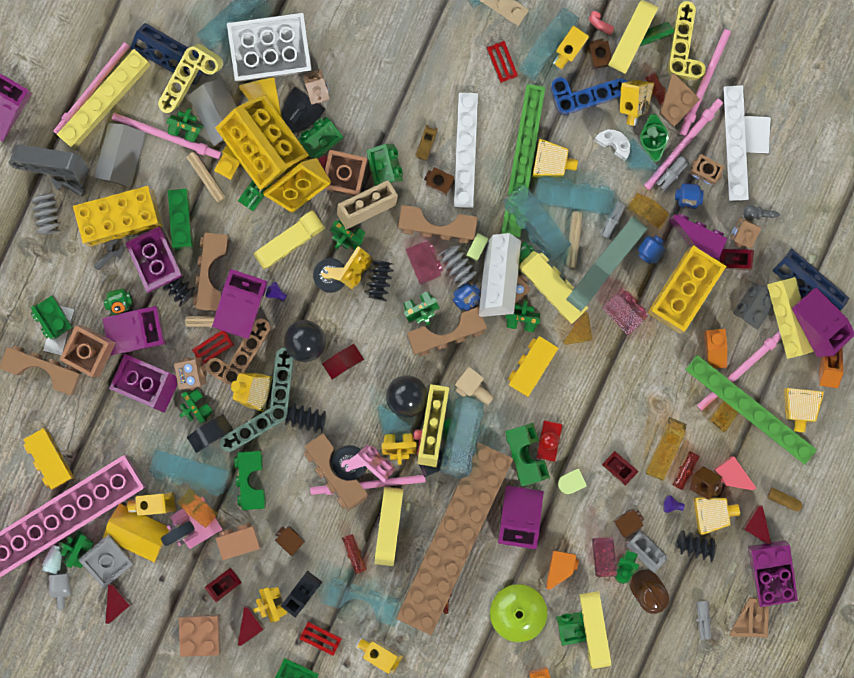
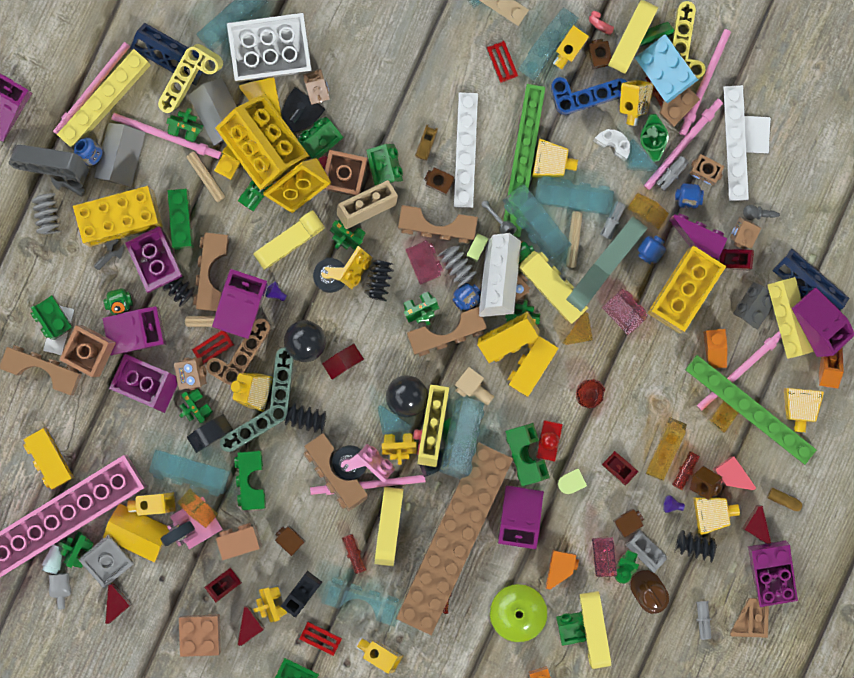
none -> blue head [74,137,103,166]
none -> yellow brick [477,311,539,363]
none -> hinge [481,201,517,235]
none -> clear red hair [575,379,605,409]
none -> medium azure plate [635,34,698,103]

